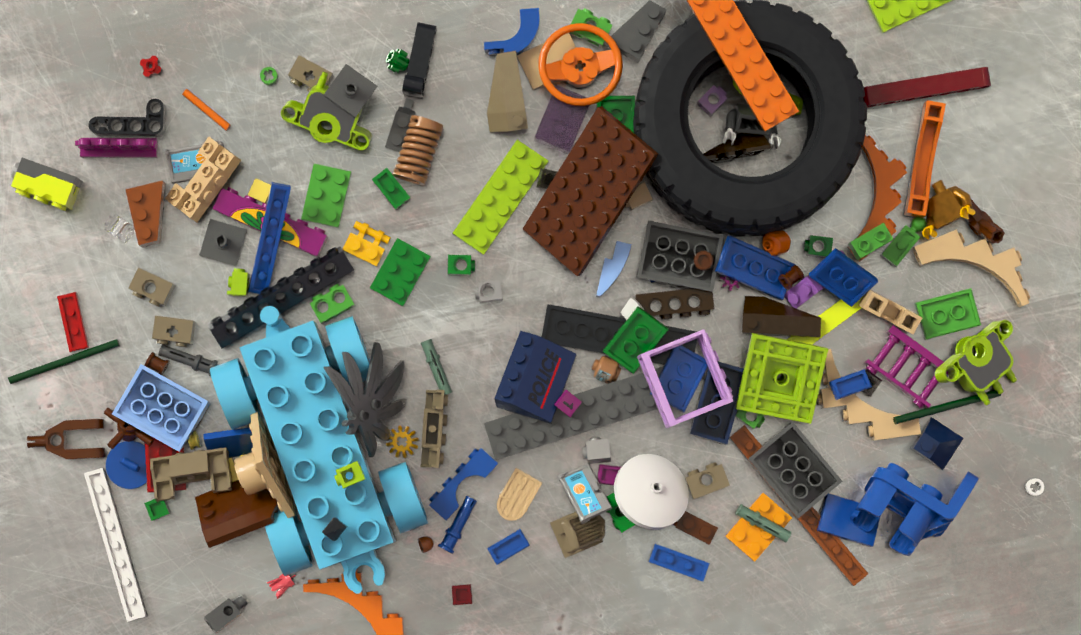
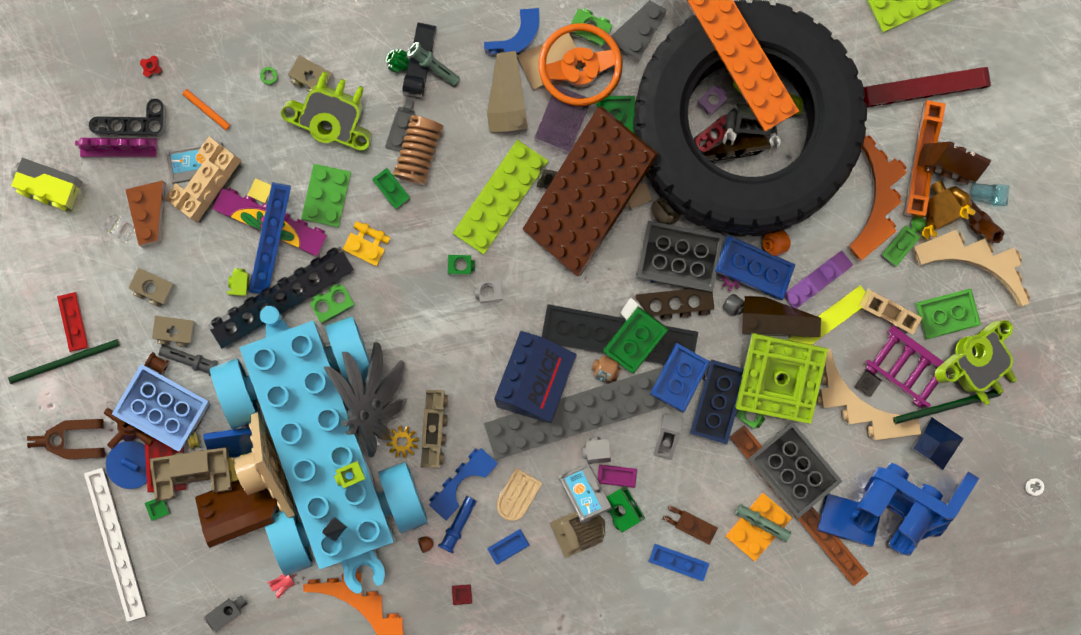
dark grey tile [199,219,247,267] -> none
dark grey tile [324,64,378,118] -> none
green plate [370,238,431,307] -> none
sand green pin [420,339,453,395] -> none
magenta tile [554,390,582,417] -> none
light blue slope [596,241,632,298] -> none
white dish [614,454,689,530] -> none
lavender window [637,329,733,428] -> none
dark tan brick [685,462,730,499] -> none
reddish brown tile [694,251,713,271] -> none
reddish brown bush [779,265,804,290] -> none
green brick [804,235,833,258] -> none
blue tile [809,248,878,307] -> none
blue tile [829,369,872,400] -> none
bright green brick [848,223,893,261] -> none
none -> sand green pin [407,42,459,86]
none -> dark tan hair [651,198,680,225]
none -> light grey slope [653,413,683,460]
none -> coral beam [694,114,727,153]
none -> dark grey piece [723,294,744,316]
none -> reddish brown wedge [918,141,991,185]
none -> clear light blue piece [970,183,1010,206]

